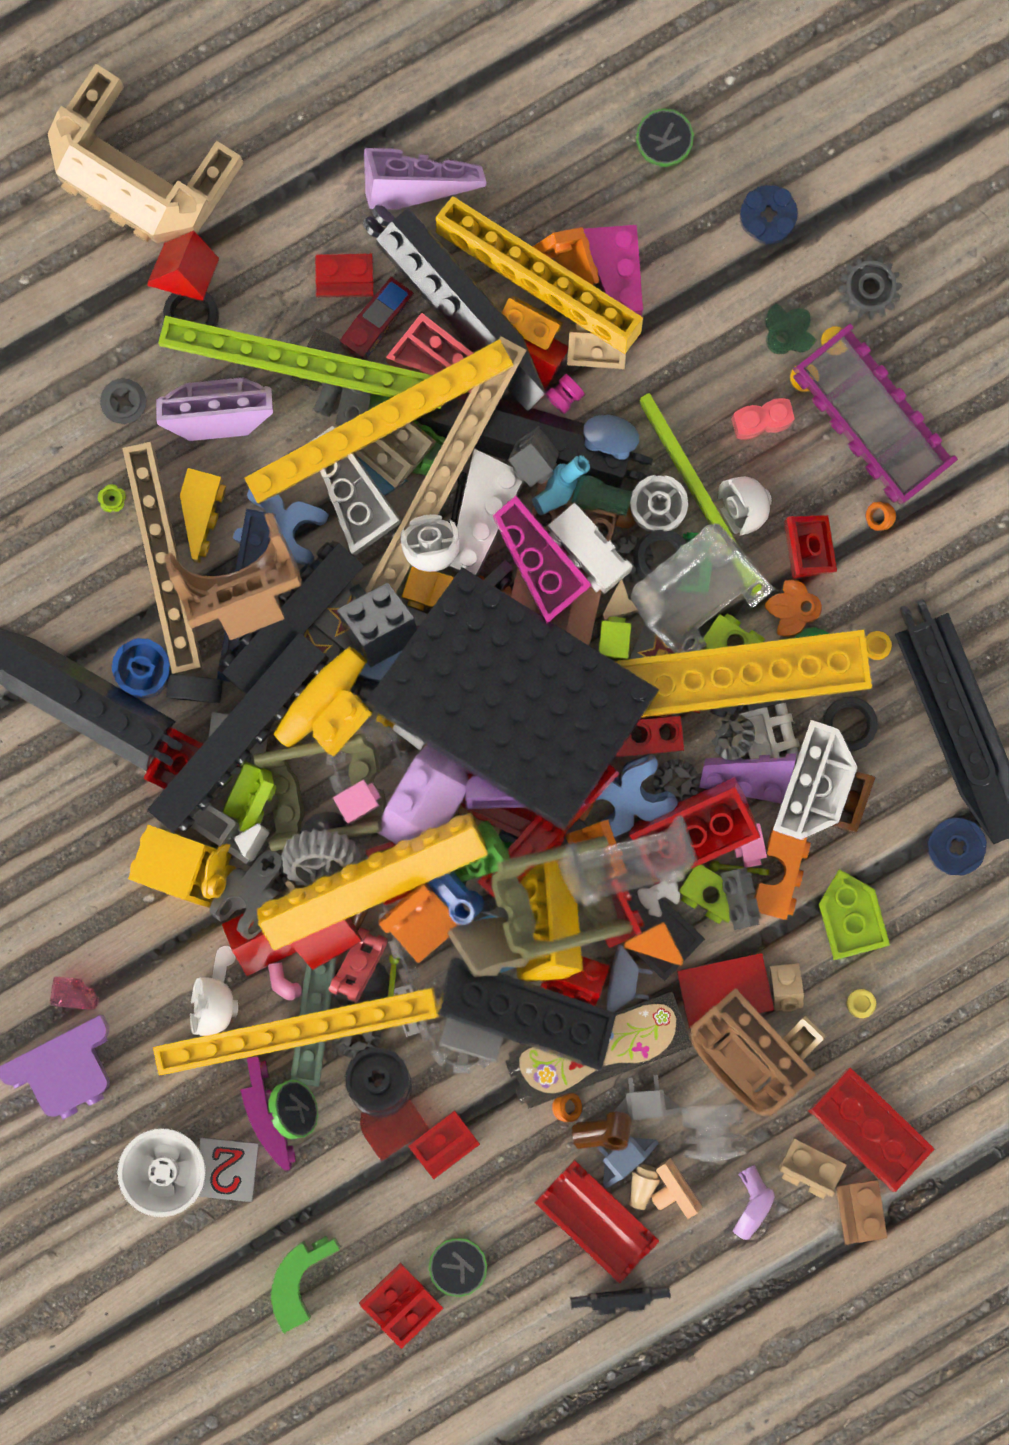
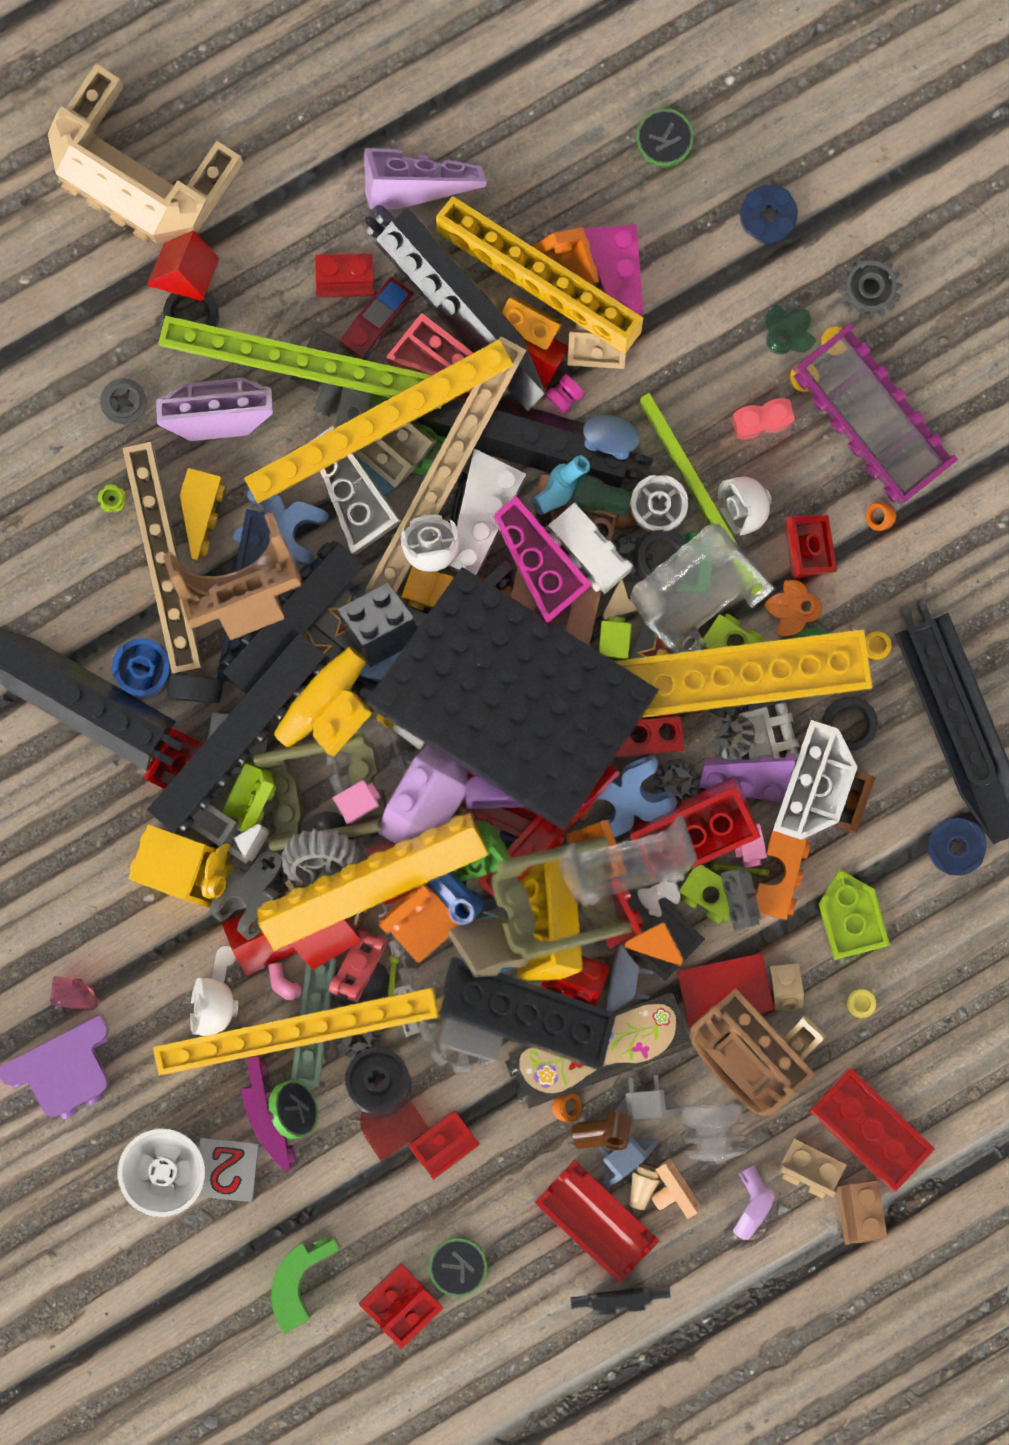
dark grey brick [509,426,560,487] -> none

